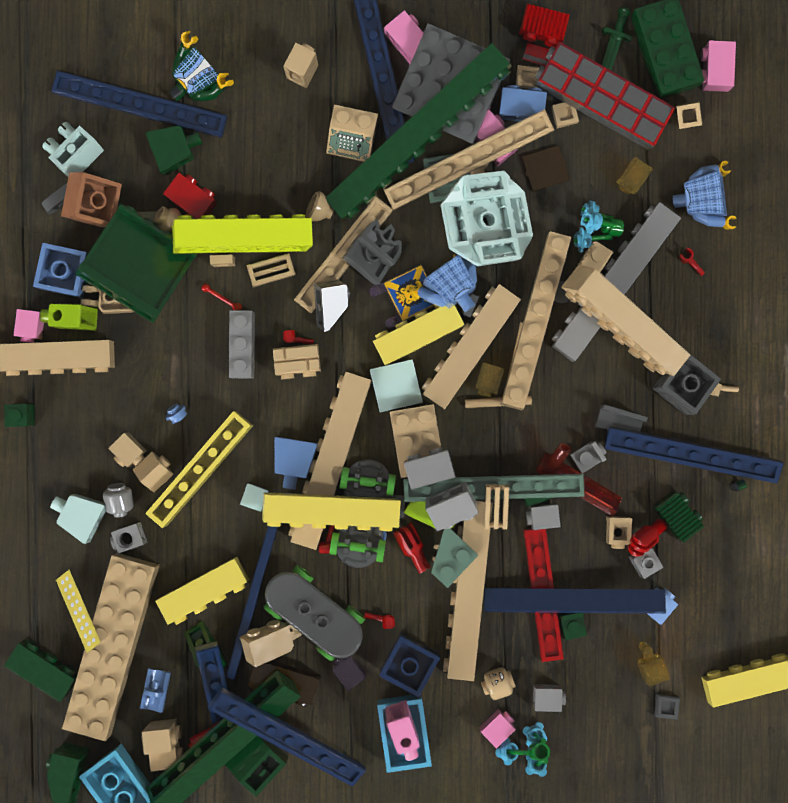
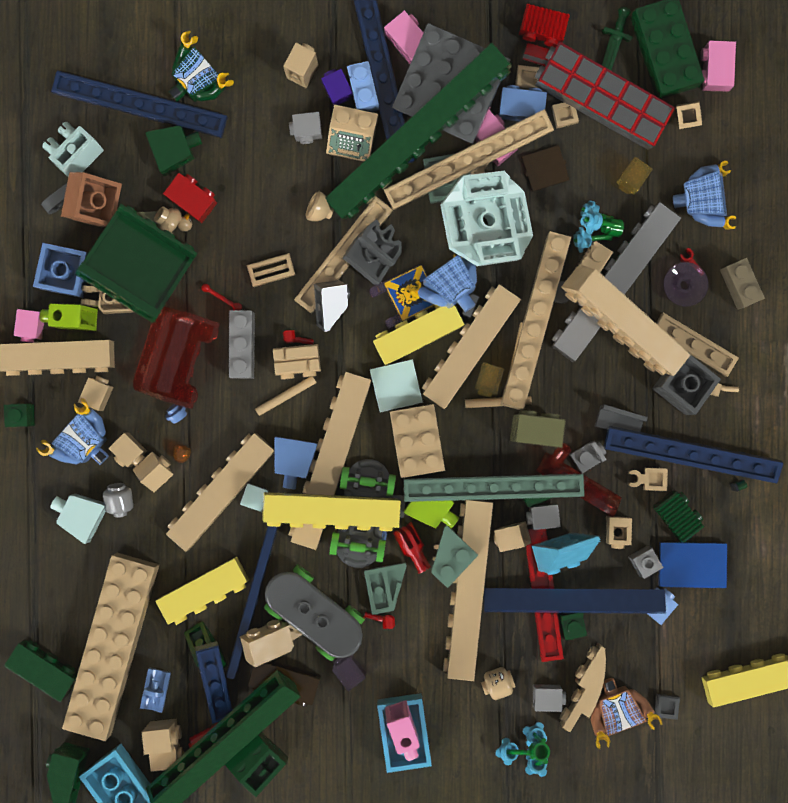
light yellow sticker [56,570,101,653] -> none
light grey brick [110,522,148,553] -> none
light yellow brick [145,411,253,528] -> none
neon yellow brick [172,214,313,254] -> none
dark blue tile [208,687,366,787] -> none
tan tile [210,254,235,267] -> none
red hand [319,525,335,554] -> none
dark blue brick [379,632,440,697] -> none
light grey brick [404,447,455,489] -> none
light grey brick [425,482,479,531] -> none
bright pink brick [479,709,516,748] -> none
tan tile [484,484,509,529] -> none
red arm [628,519,667,557] -> none
clear yellow brick [637,642,670,687] -> none
none -> torso [36,398,109,465]
none -> tan brick [78,376,113,411]
none -> clear red windscreen [133,306,220,409]
none -> tan brick [166,433,275,552]
none -> clear orange hinge [173,445,191,463]
none -> tan bar [255,376,317,416]
none -> light grey brick [289,112,322,144]
none -> dark purple brick [321,69,353,107]
none -> light blue brick [347,61,379,112]
none -> sand green wing [364,562,407,615]
none -> tan brick [494,521,531,552]
none -> olive brick [510,410,565,447]
none -> medium azure slope [532,533,600,575]
none -> tan slope [559,643,606,732]
none -> torso [590,678,662,749]
none -> tan plate [628,468,668,491]
none -> tan tile [656,313,739,377]
none -> blue tile [659,542,727,588]
none -> clear purple dish [664,262,708,307]
none -> dark tan brick [720,258,765,310]

